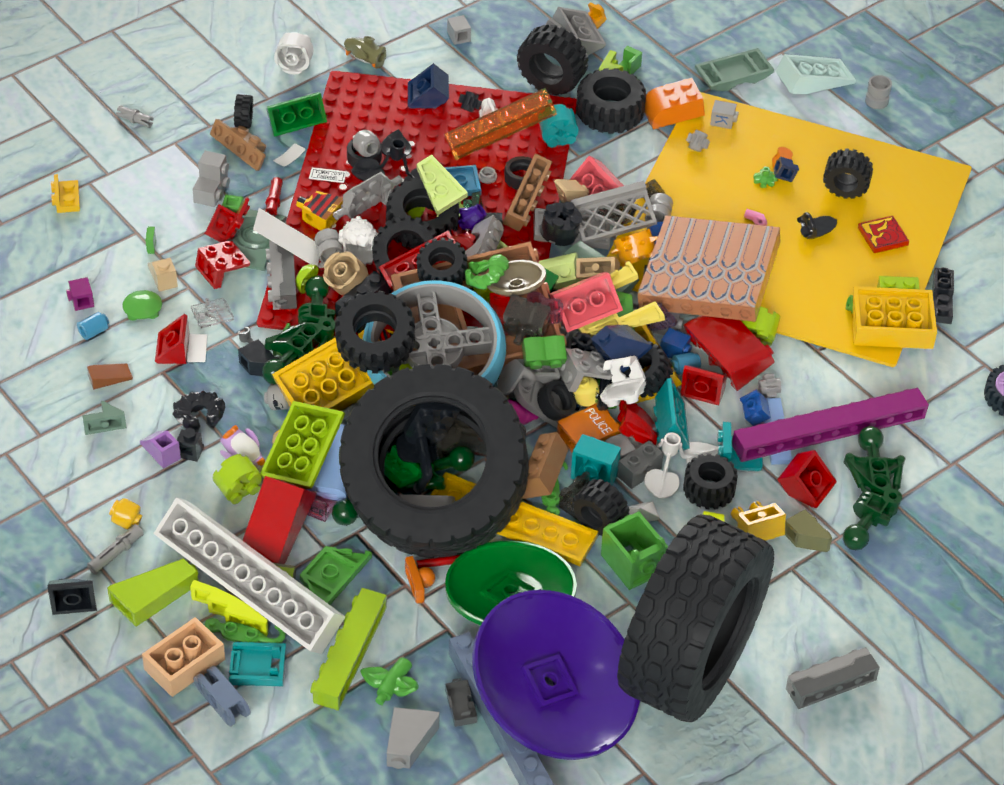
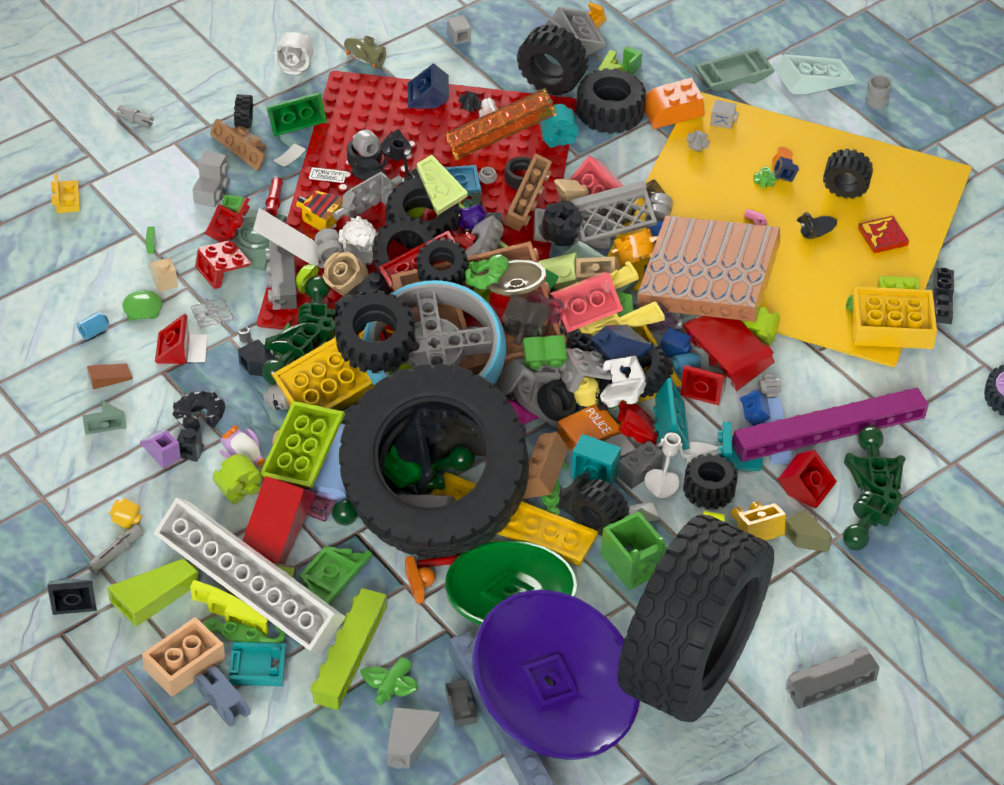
magenta brick [66,277,94,311] -> none

